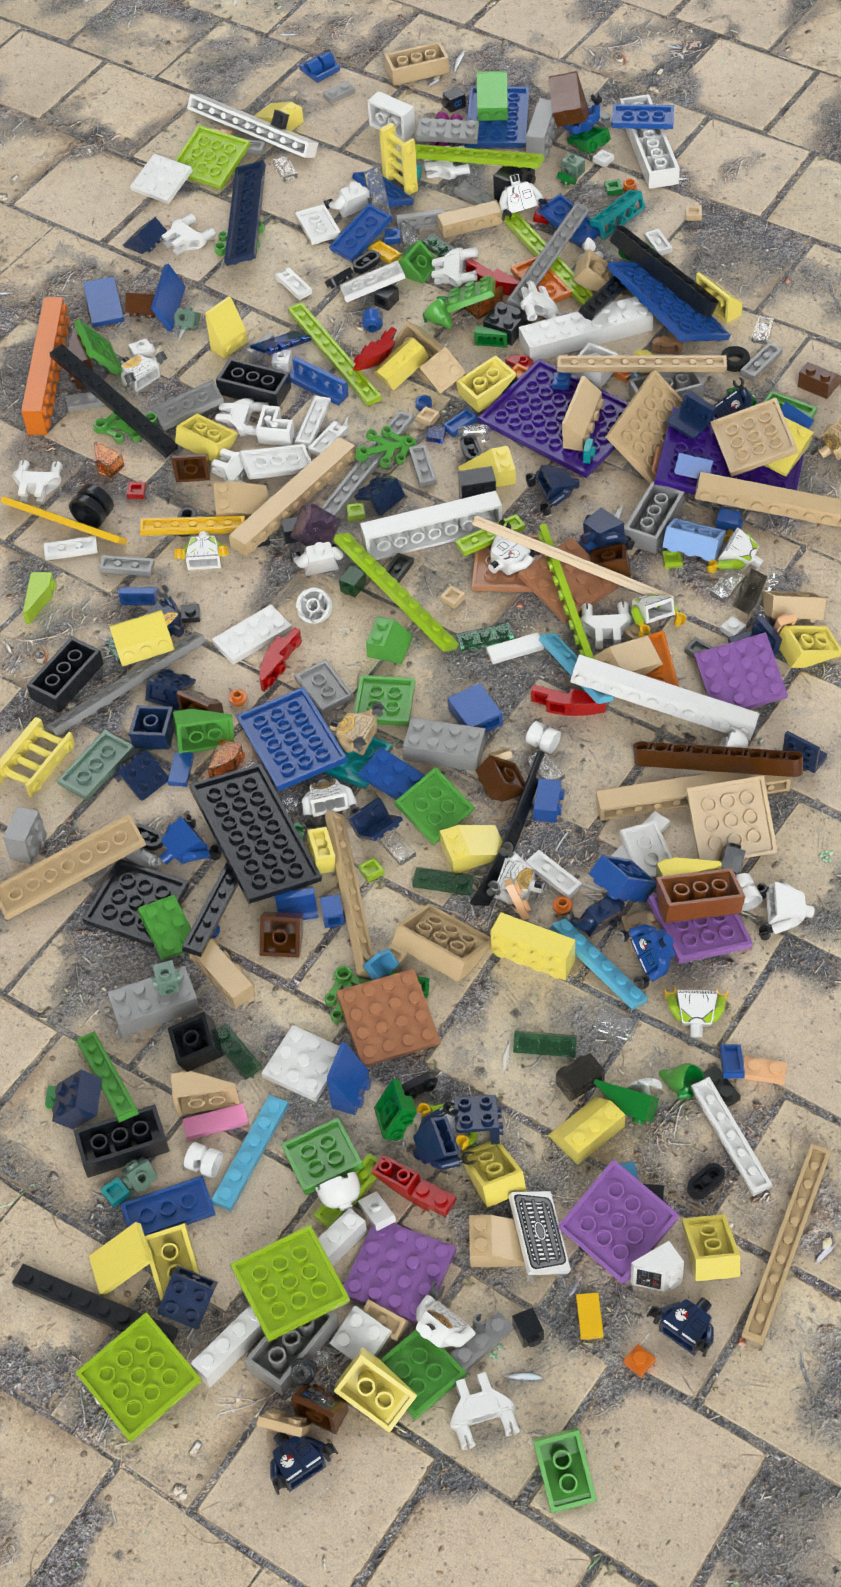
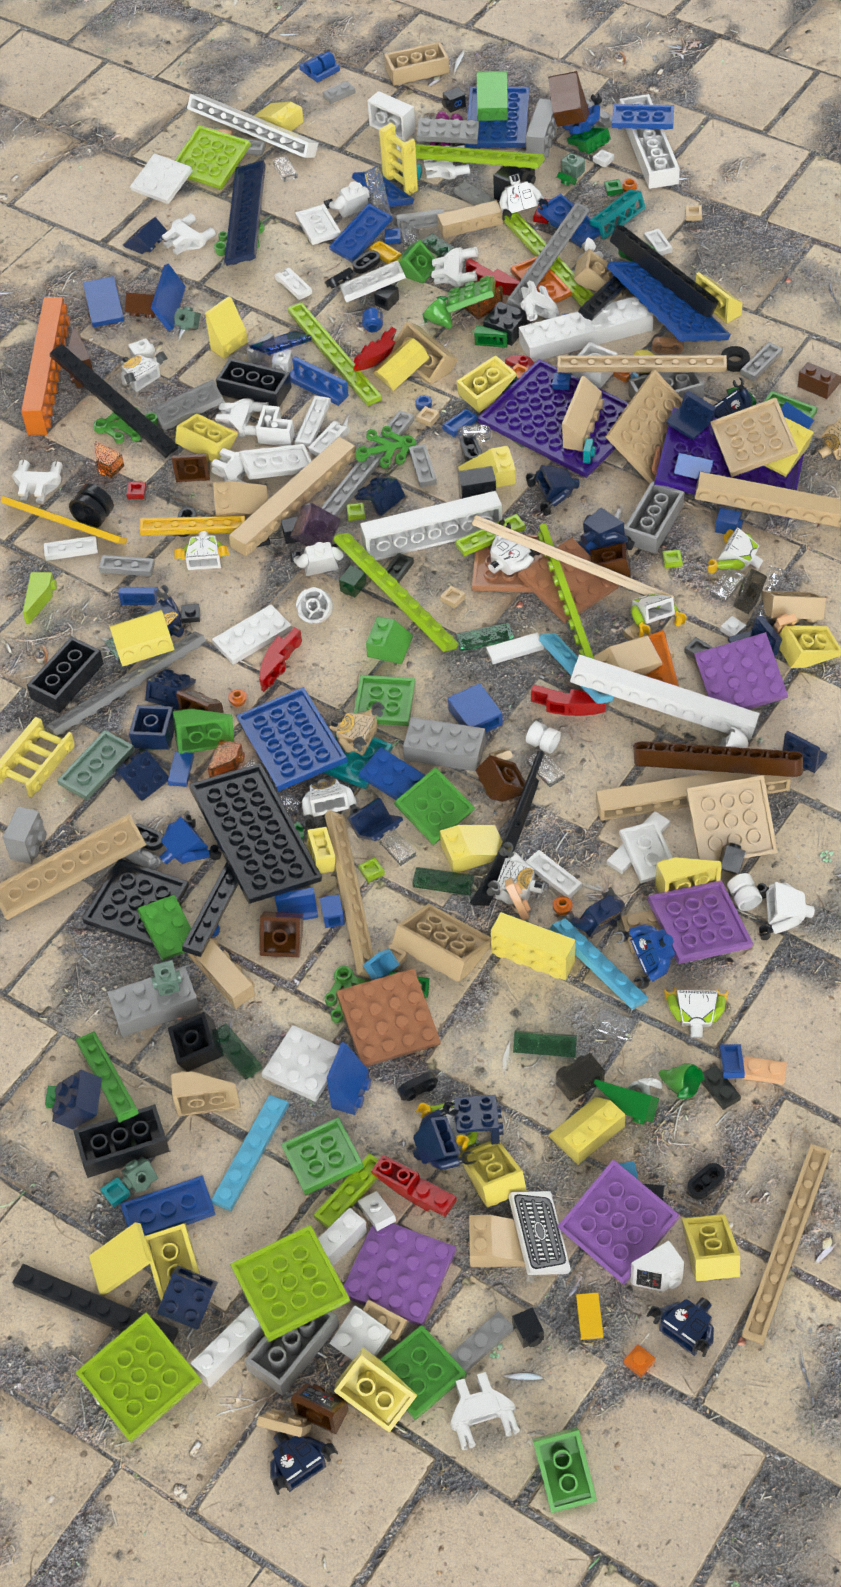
light grey plate [66,388,116,412] -> none
bright green plate [74,319,122,377] -> none
bright pink tile [182,1103,249,1141] -> none
white wheel [184,1142,223,1178] -> none
black plate [271,110,289,130] -> none
clear piece [291,1350,331,1385] -> none
light grey tile [294,660,354,715] -> none
white cylinder [315,1172,360,1211] -> none
green plate [374,1079,417,1141] -> none
white torso [416,1281,487,1348] -> none
tan brick [419,346,466,396] -> none
clear blue tile [426,425,446,444] -> none
blue brick [533,778,565,823] -> none
white connector [580,602,633,650] -> none
blue brick [589,855,656,903] -> none
dark orange slope [656,868,745,923] -> none
light blue brick [663,518,726,561] -> none
white tile [690,1077,773,1196] -> none
clear plate [751,316,774,344] -> none

